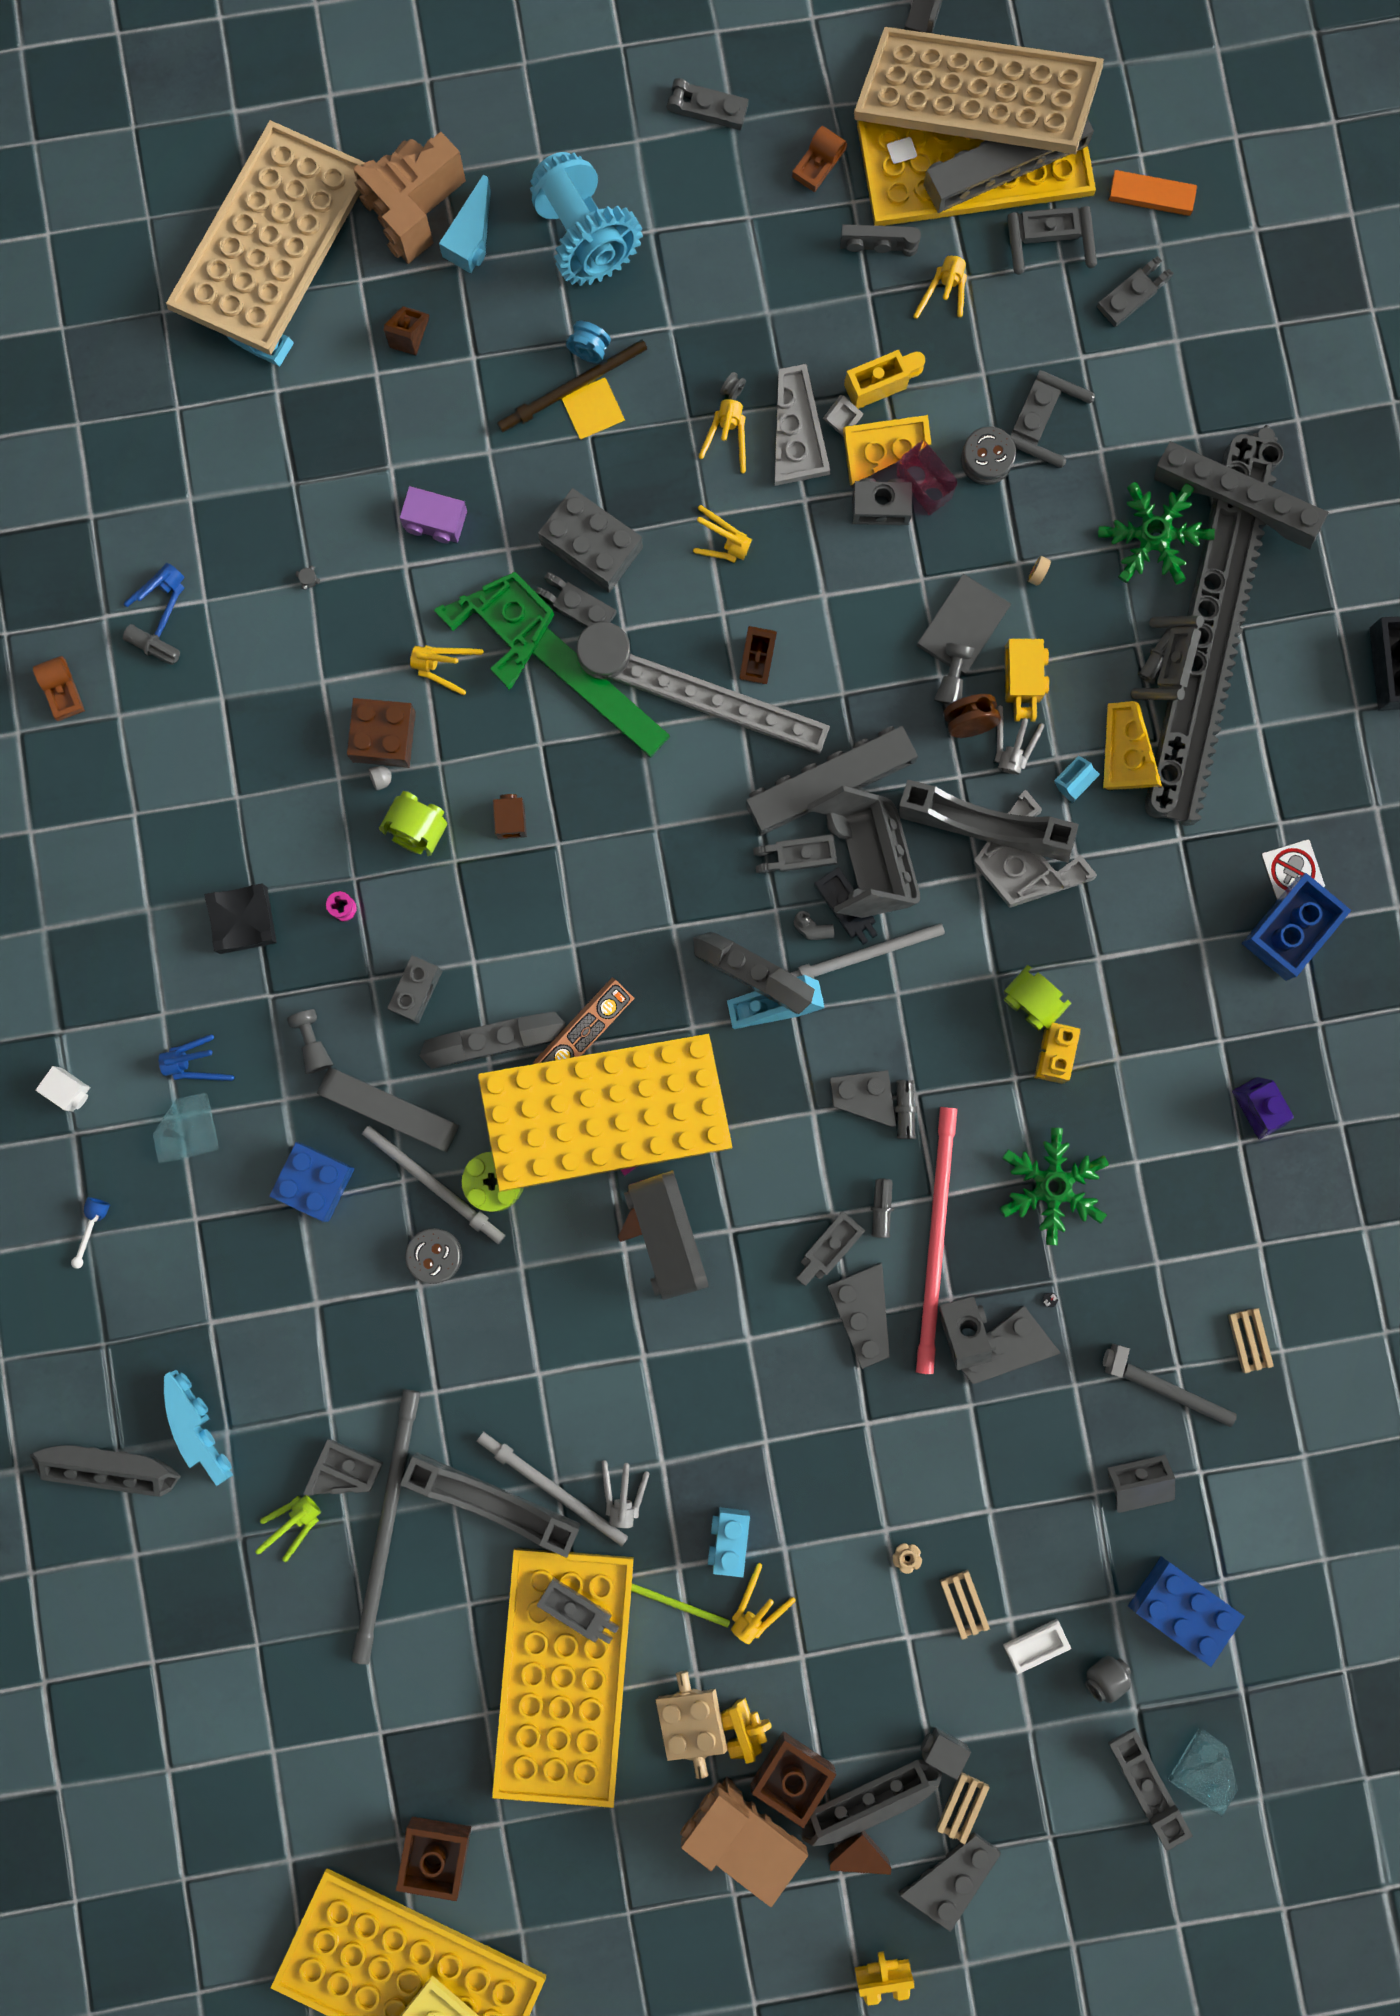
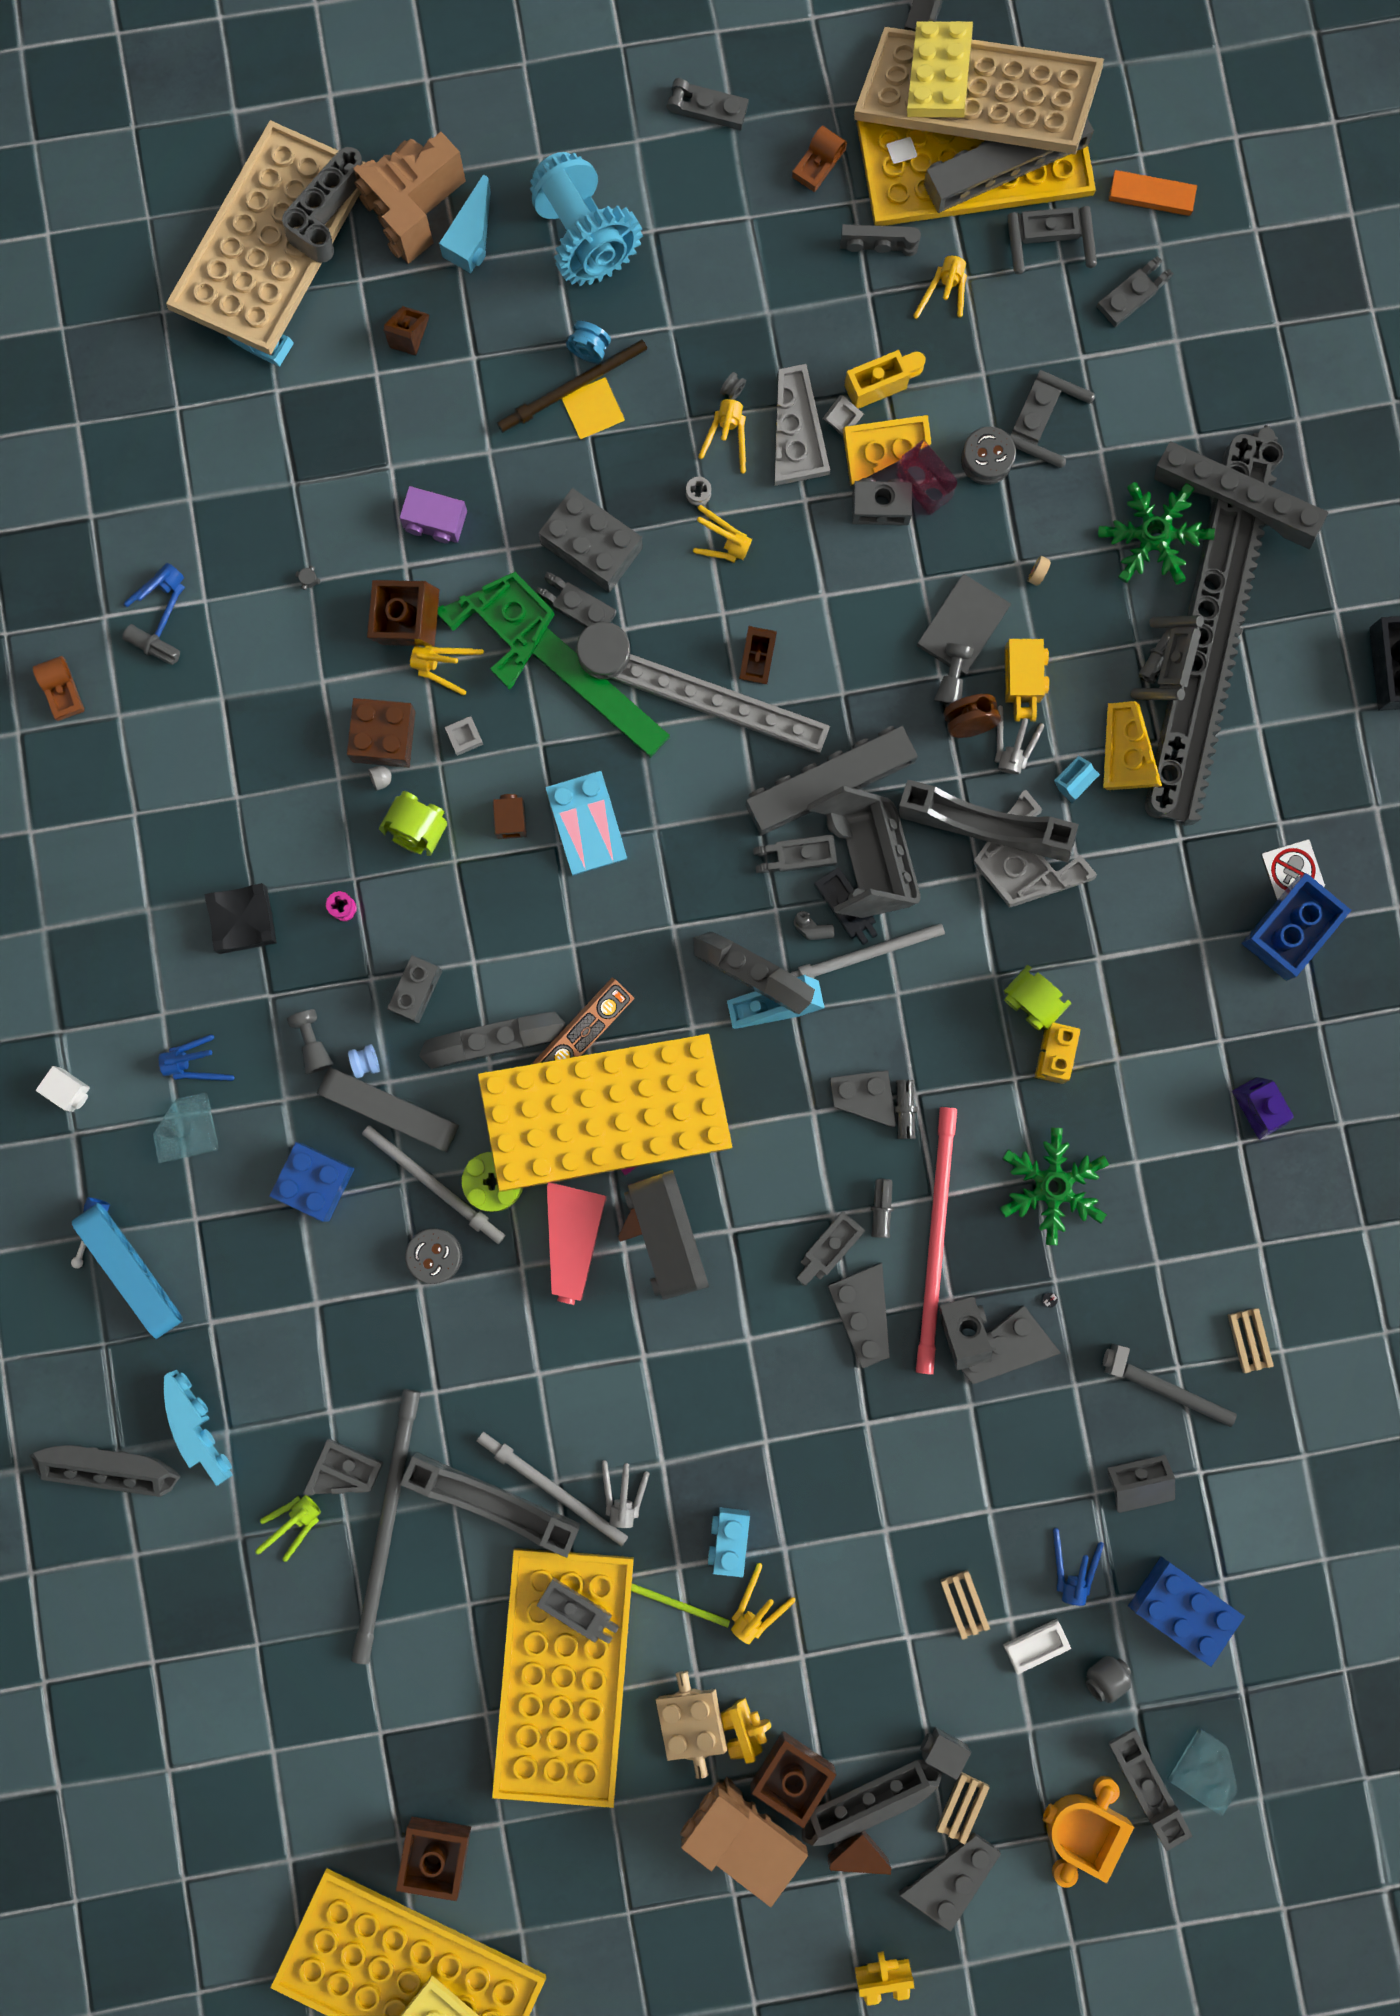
tan plate [893,1543,922,1574] -> none
none -> dark azure beam [72,1203,183,1339]
none -> dark grey beam [282,147,363,263]
none -> light blue wheel [348,1044,380,1078]
none -> reddish brown brick [367,580,440,646]
none -> light grey plate [445,716,484,756]
none -> medium azure slope [545,771,627,876]
none -> coral slope [547,1183,607,1305]
none -> light grey bush [686,476,711,506]
none -> light yellow plate [907,21,973,118]
none -> light orange piece [1043,1776,1134,1888]
none -> blue plant [1053,1528,1104,1606]

